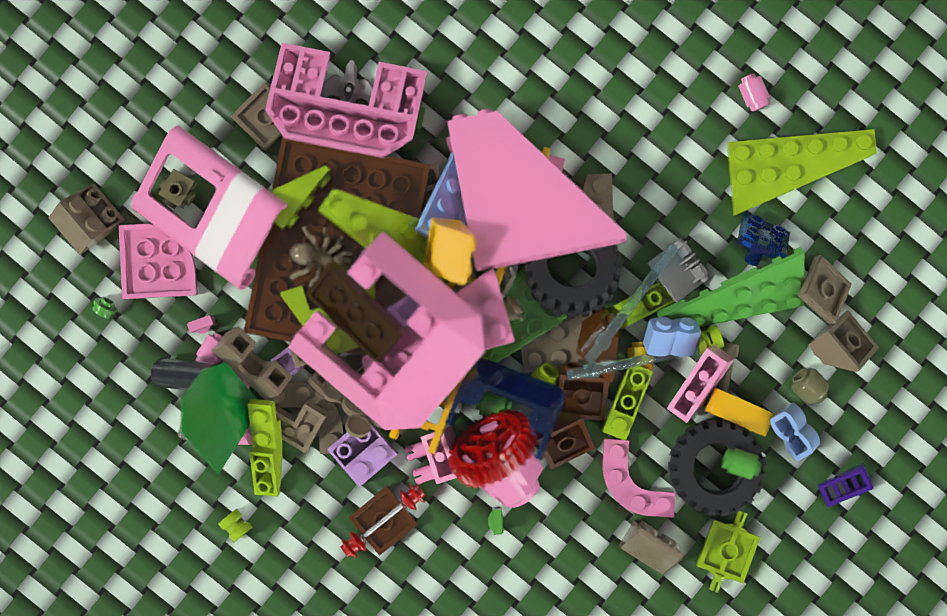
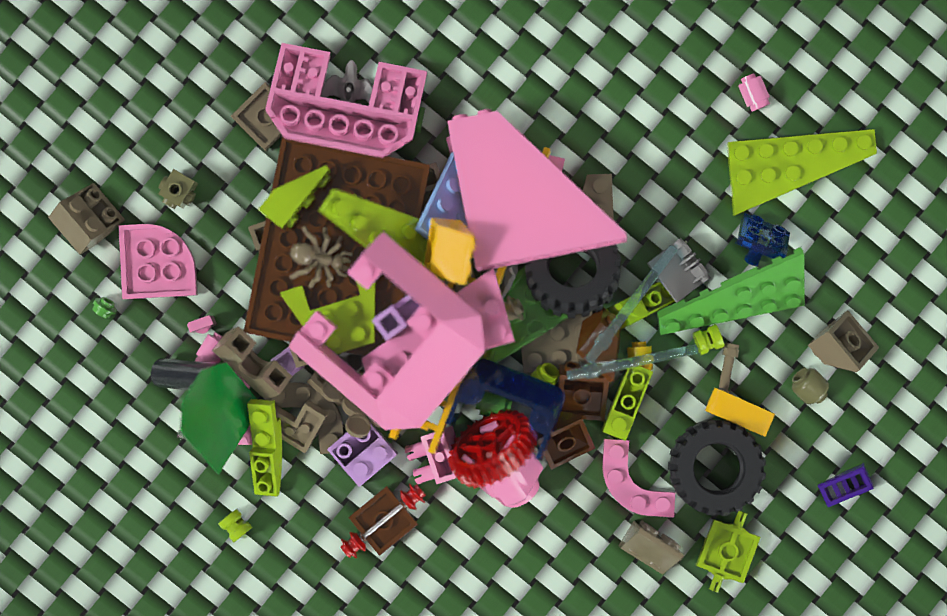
bright pink piece [132,126,287,290] -> none
dark brown tile [305,260,407,363] -> none
bright green tile [488,507,503,535] -> none
light blue brick [643,317,701,357] -> none
bright pink brick [667,345,734,423] -> none
bright green brick [722,448,761,480] -> none
light blue brick [770,403,820,461] -> none
dark tan plate [798,255,852,325] -> none

